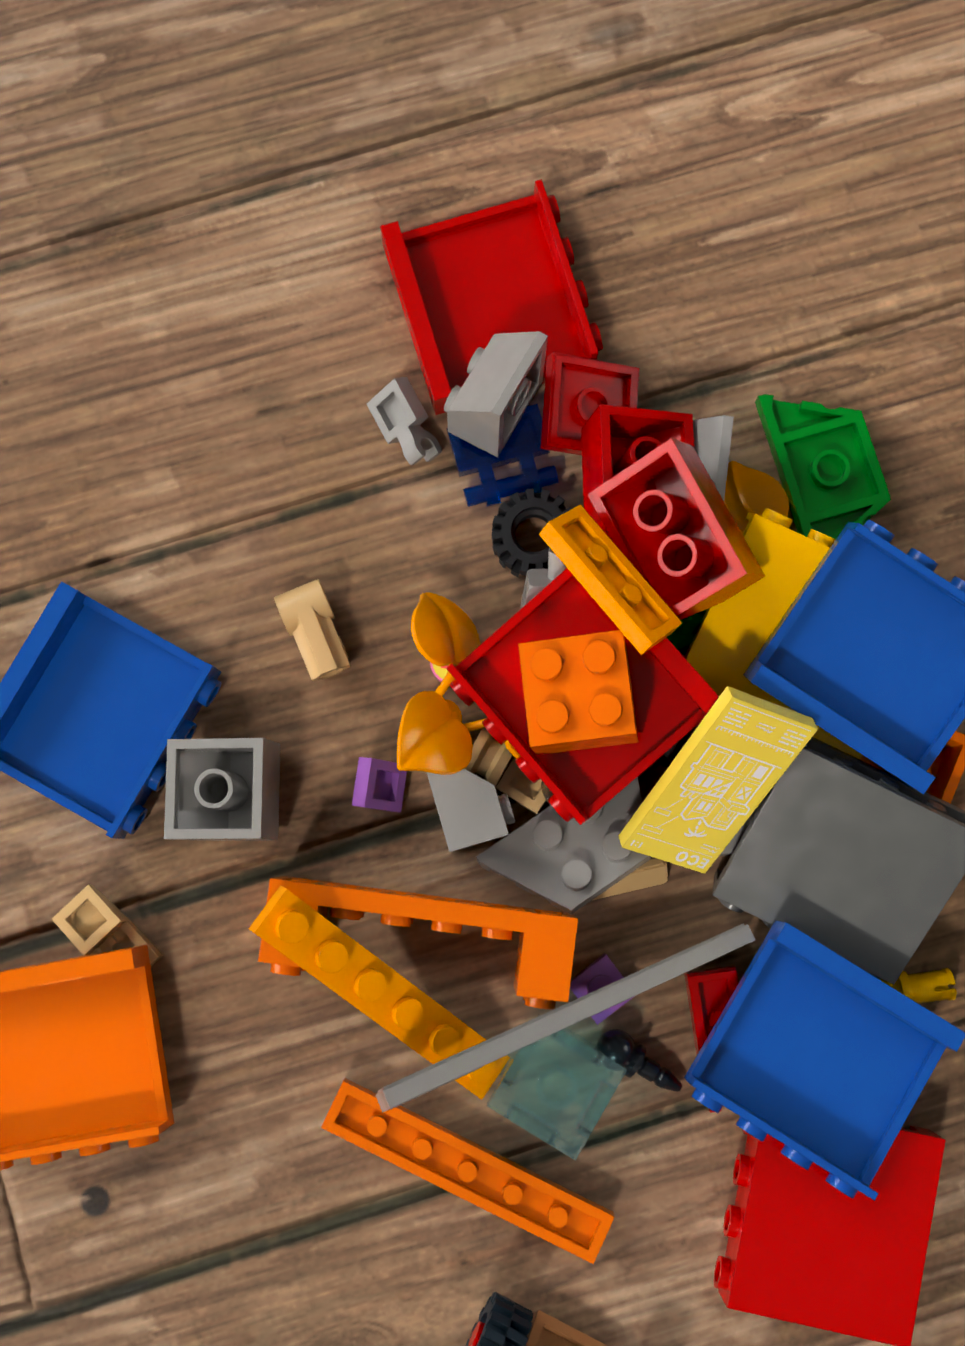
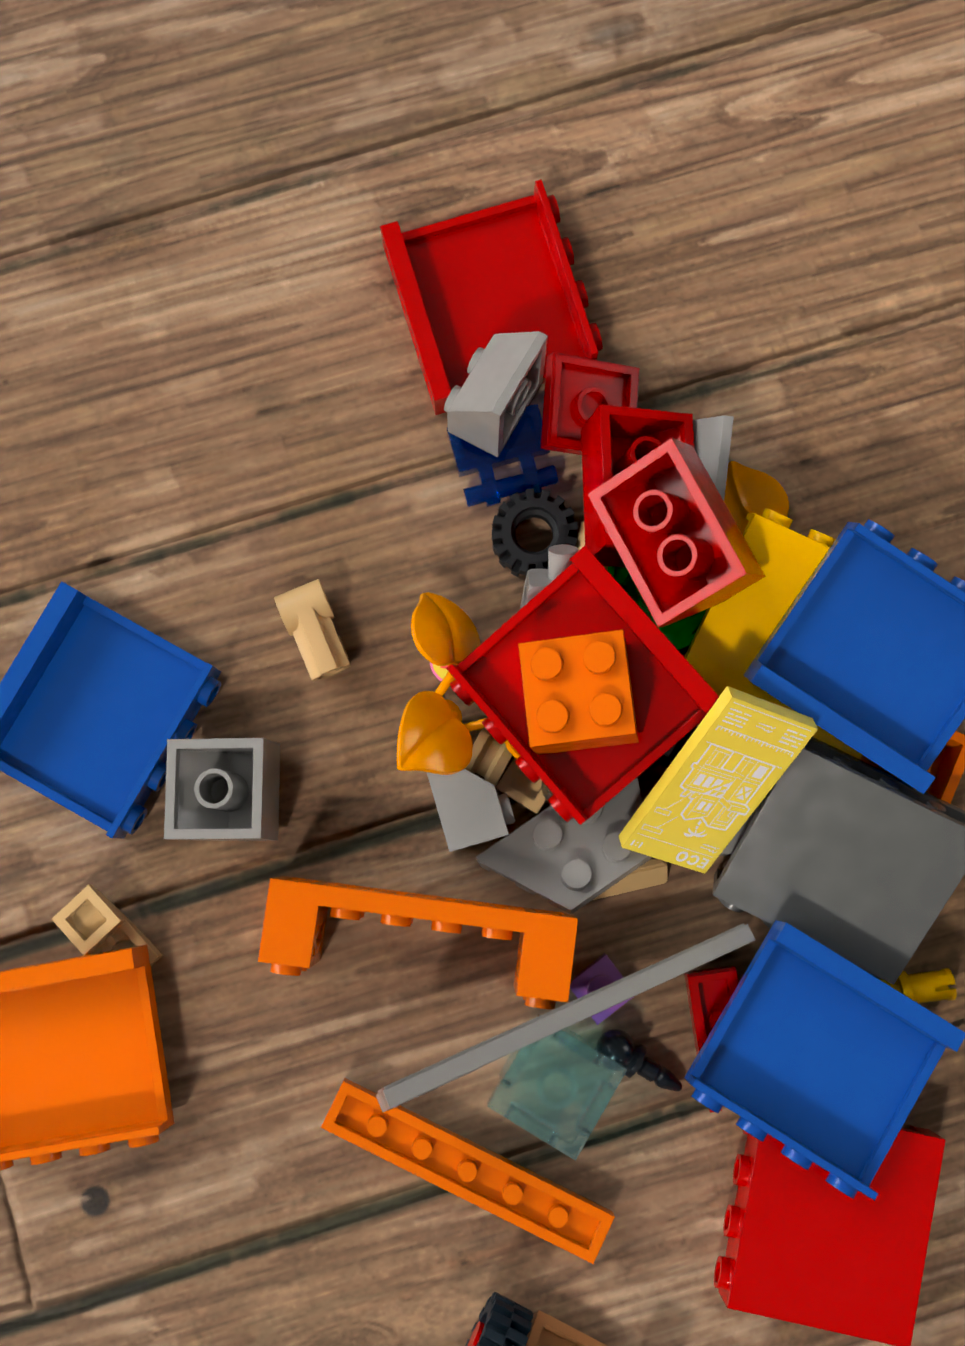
light orange plate [249,885,510,1100] -> none
medium lavender plate [352,757,407,813] -> none
light grey plate [367,377,442,465] -> none
light orange plate [539,504,682,655] -> none
green wing [755,394,891,539] -> none

